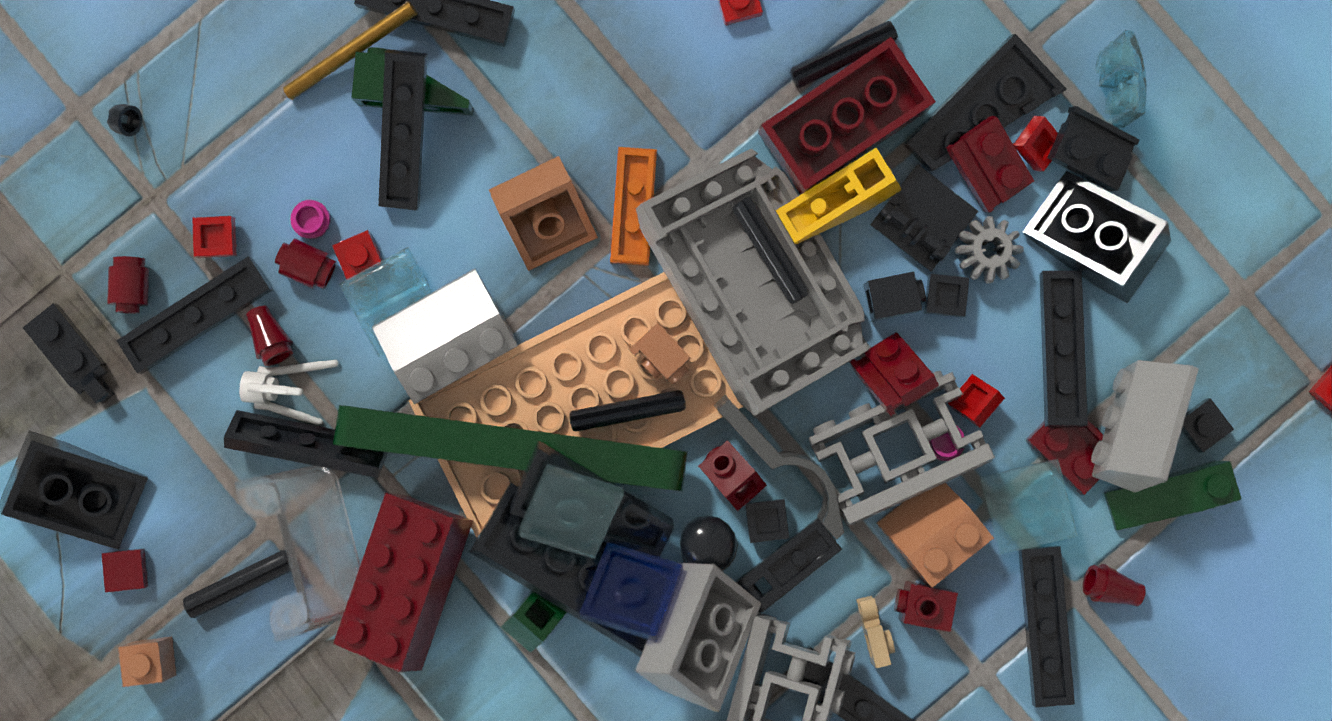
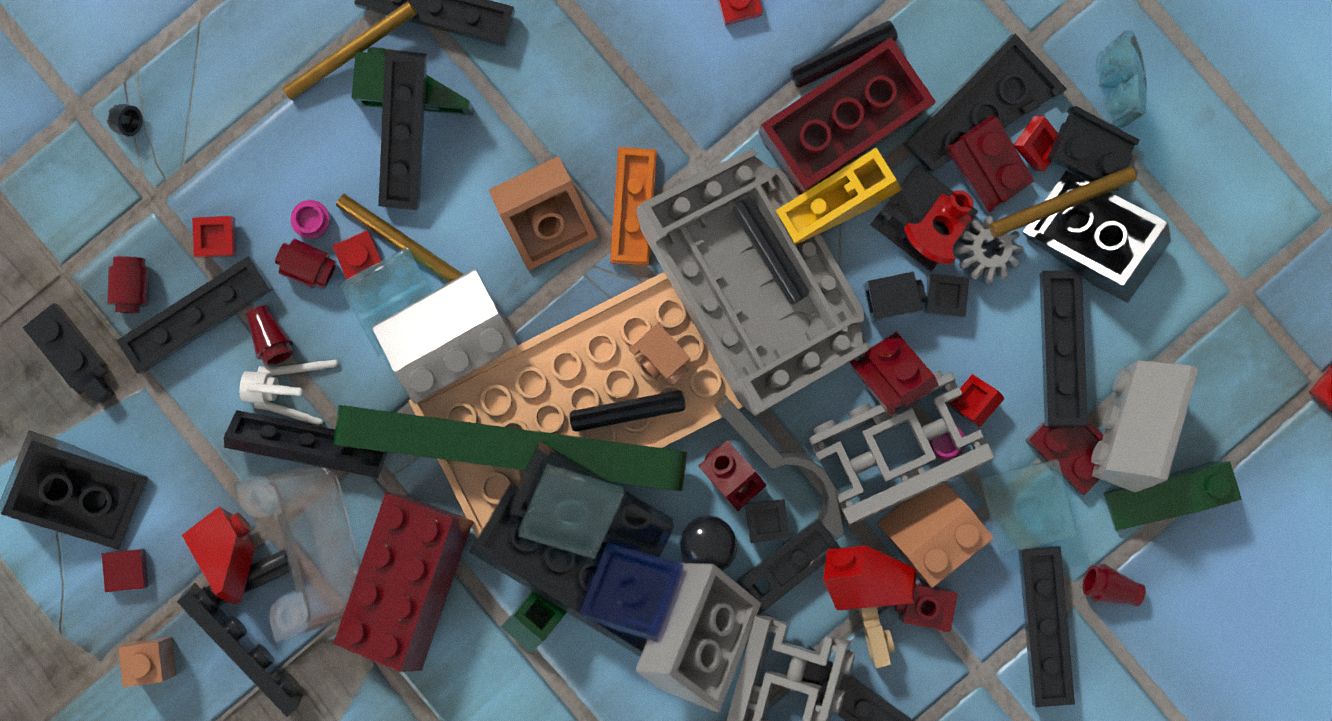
black plate [1181,398,1234,453] -> none
none -> black plate [176,583,303,717]
none -> red slope [182,506,256,605]
none -> pearl gold bar [336,193,464,283]
none -> red slope [823,545,917,611]
none -> red piece [904,190,974,264]
none -> pearl gold bar [989,167,1137,238]

